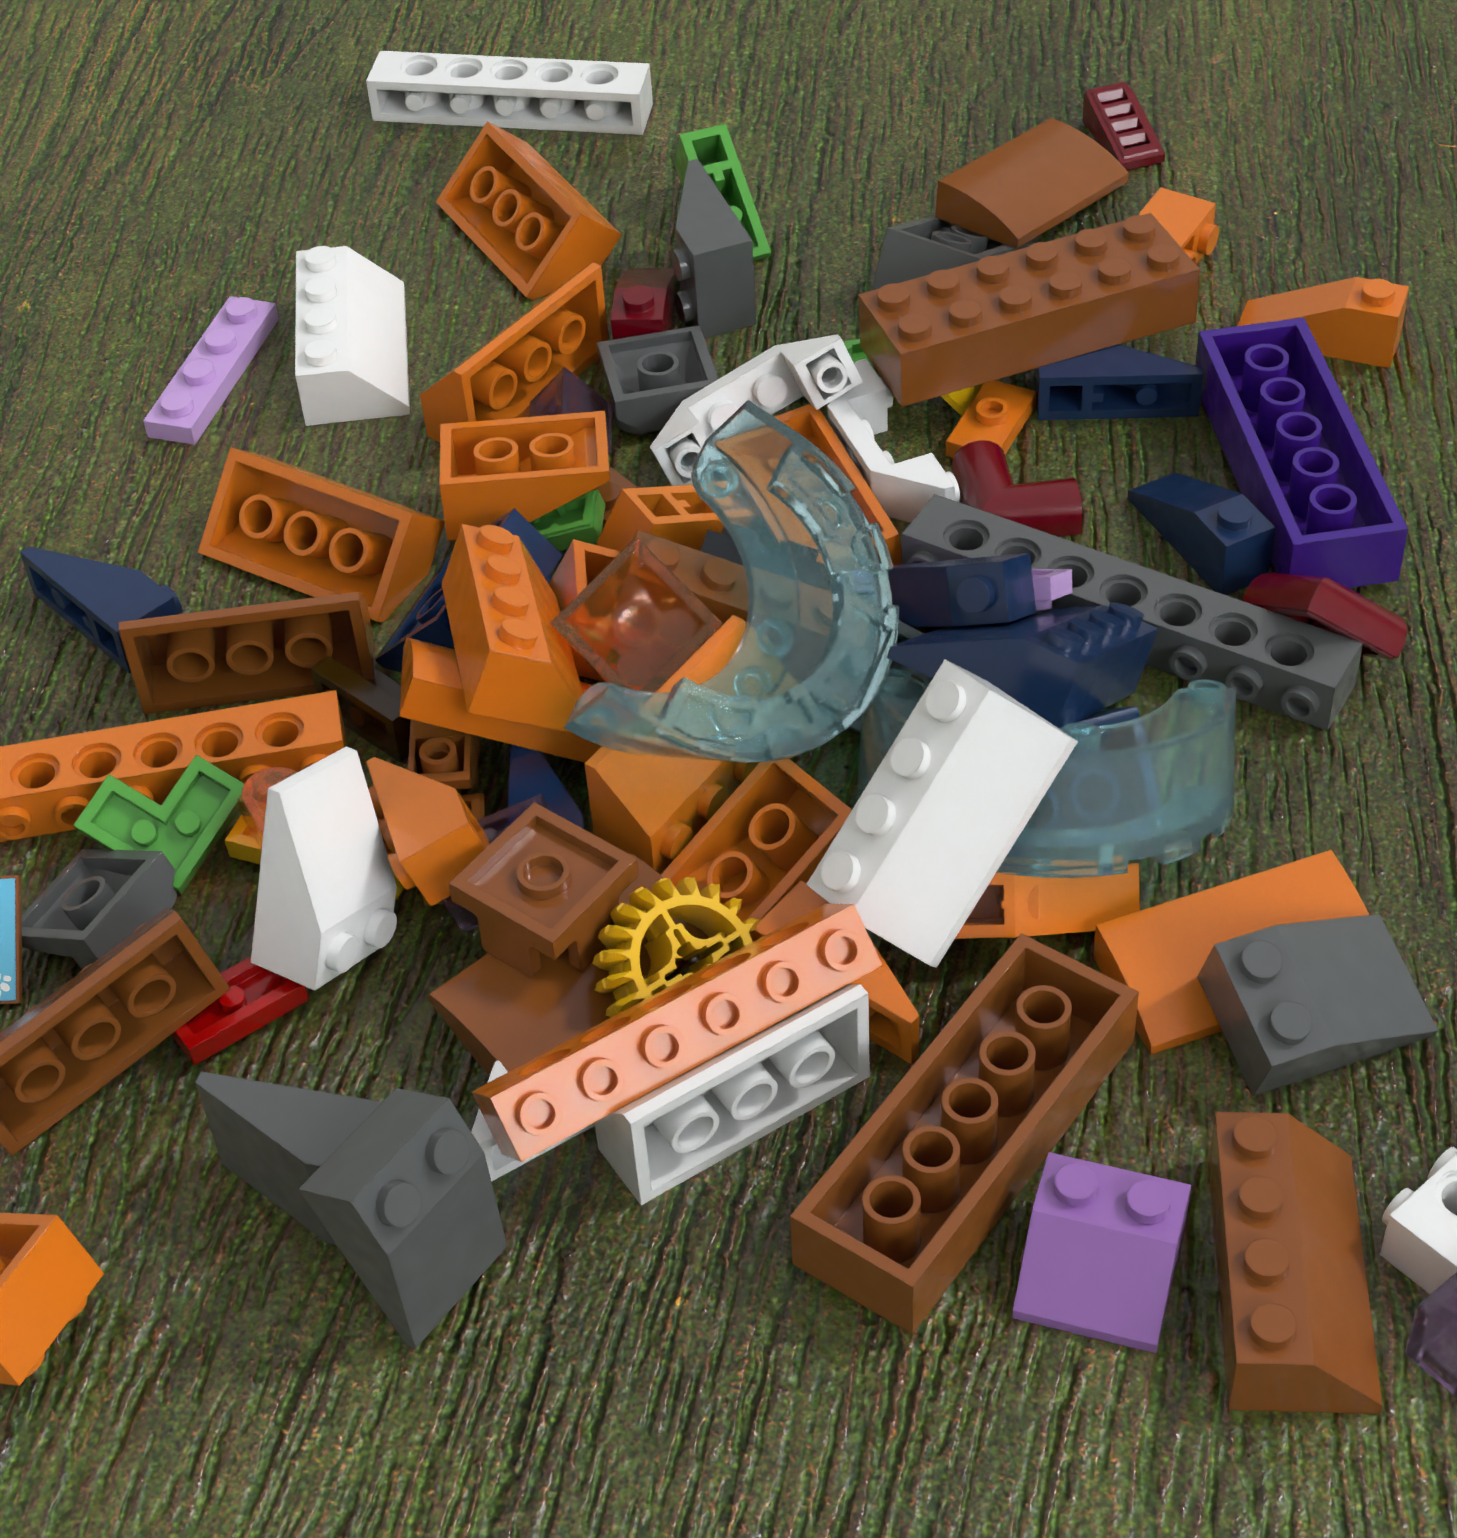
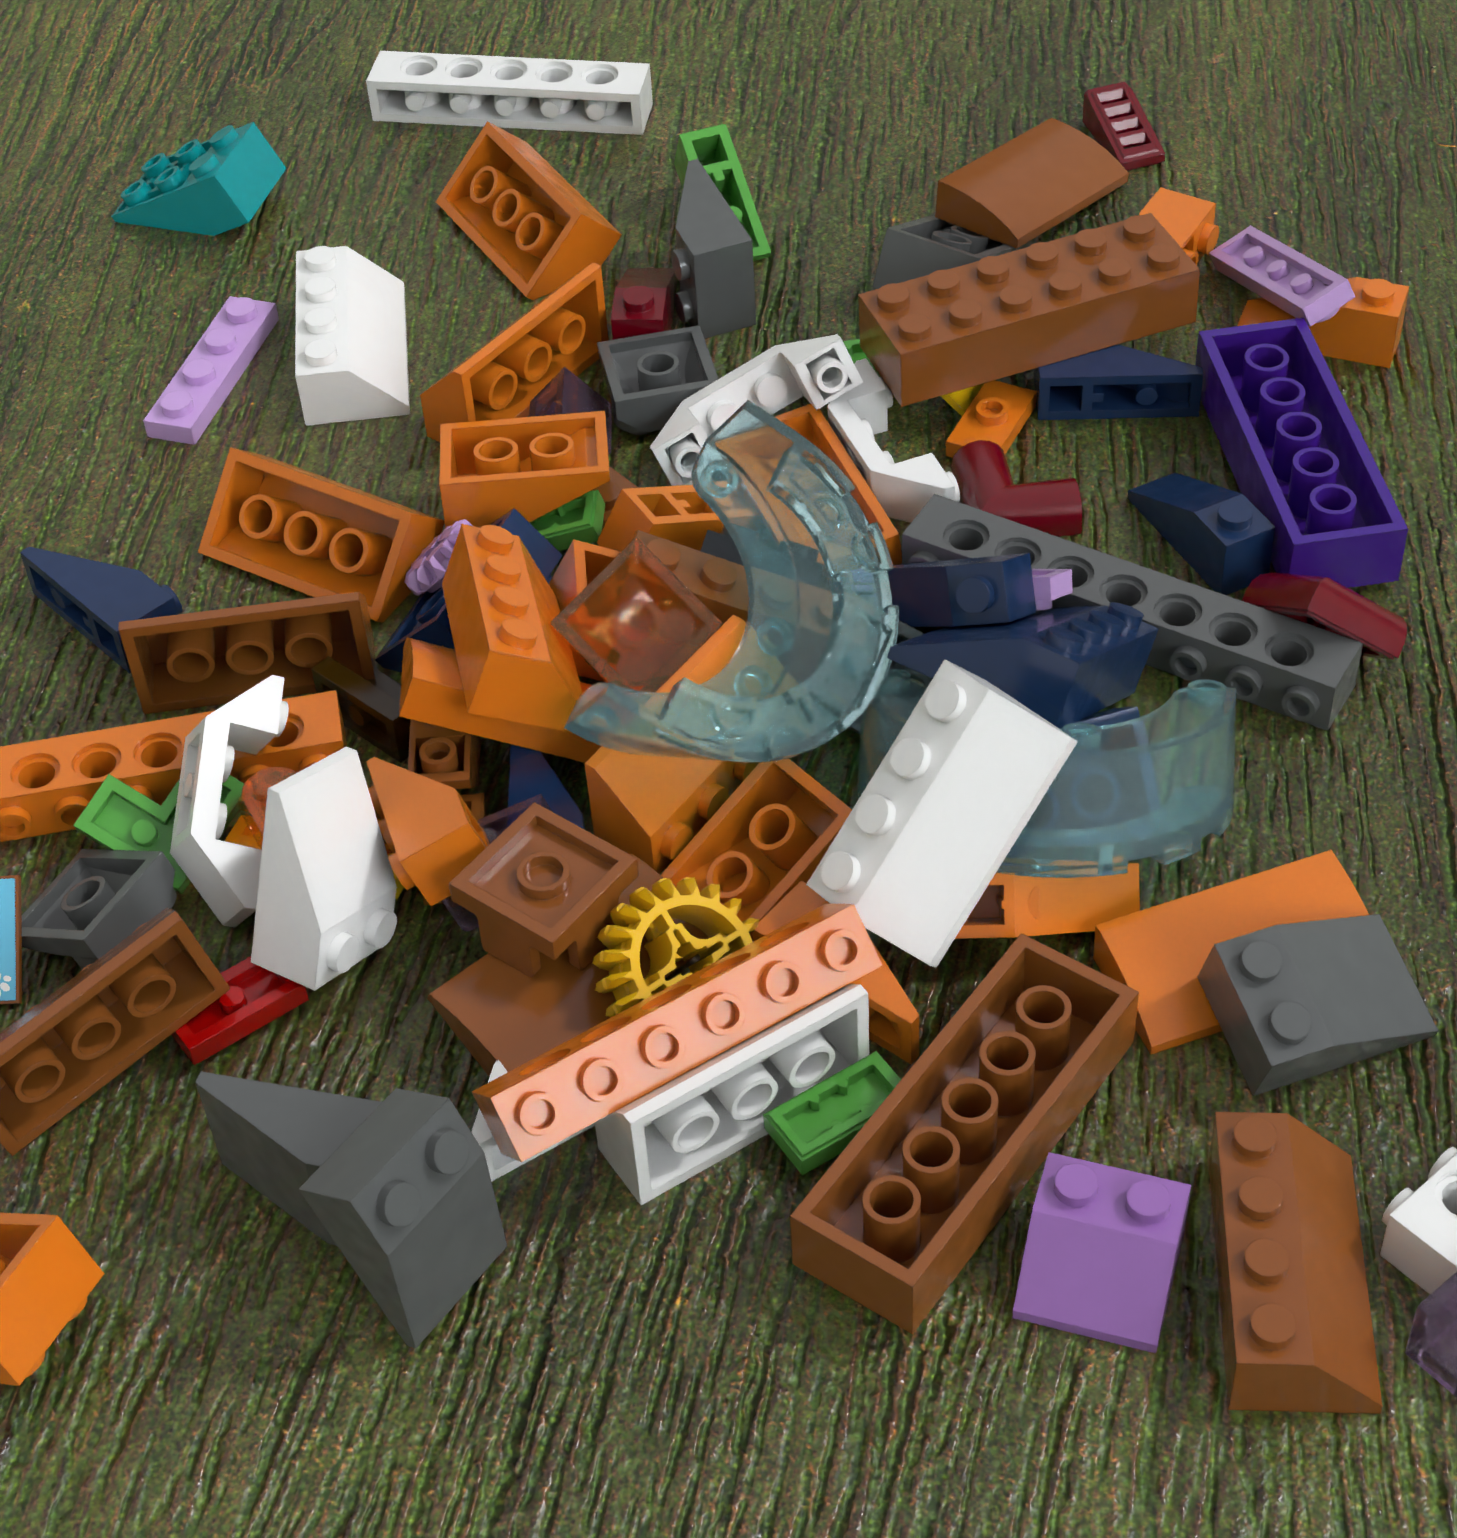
none -> teal slope [111,122,287,236]
none -> white slope [170,675,289,928]
none -> lavender gear [405,519,473,596]
none -> bright green plate [763,1051,901,1176]
none -> lavender plate [1209,225,1355,327]

